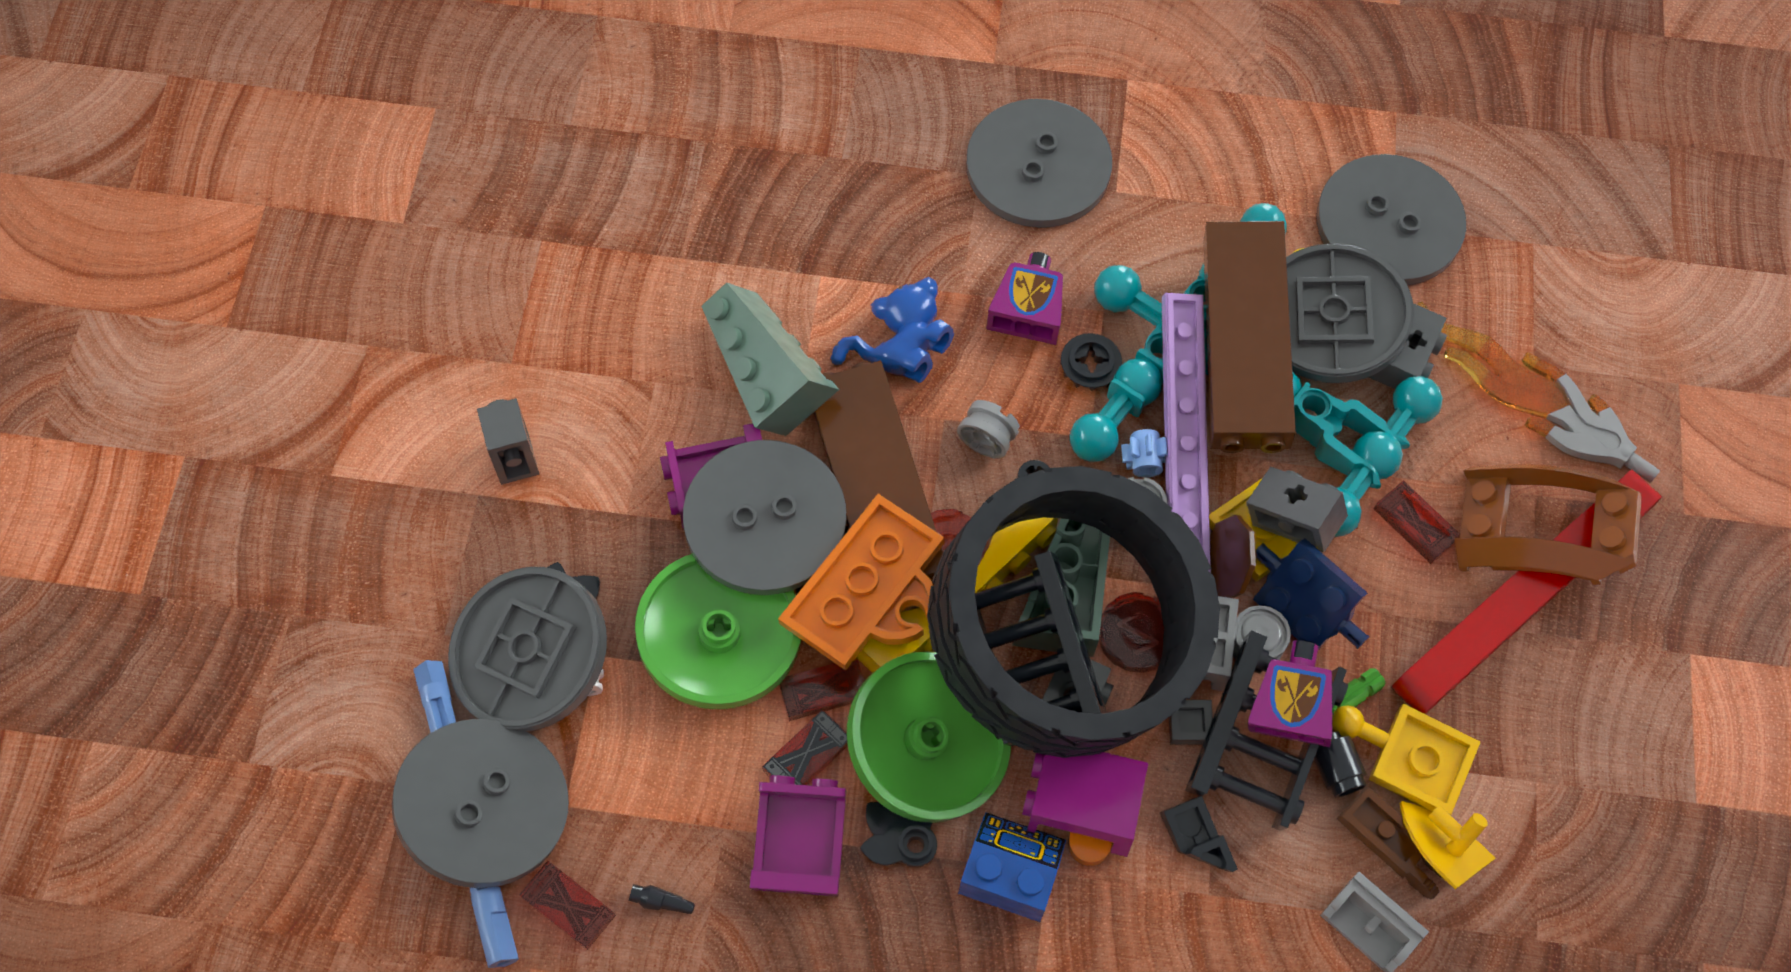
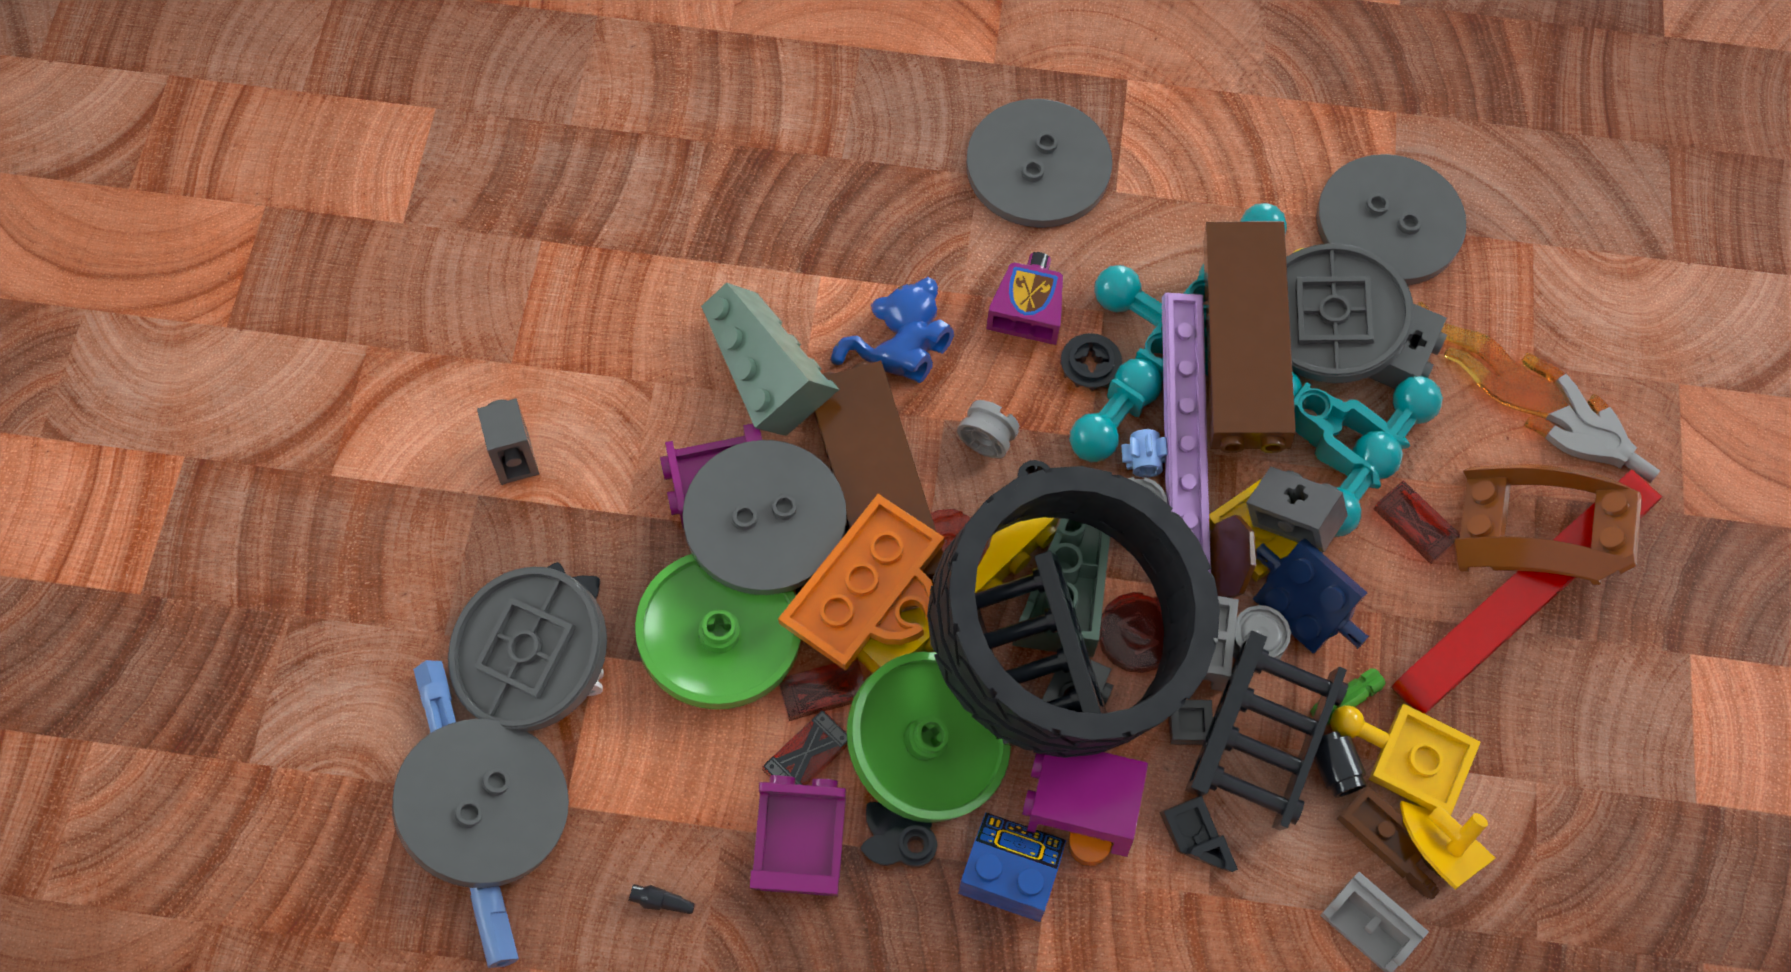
clear red tile [519,860,616,951] -> none
torso [1248,641,1332,747] -> none

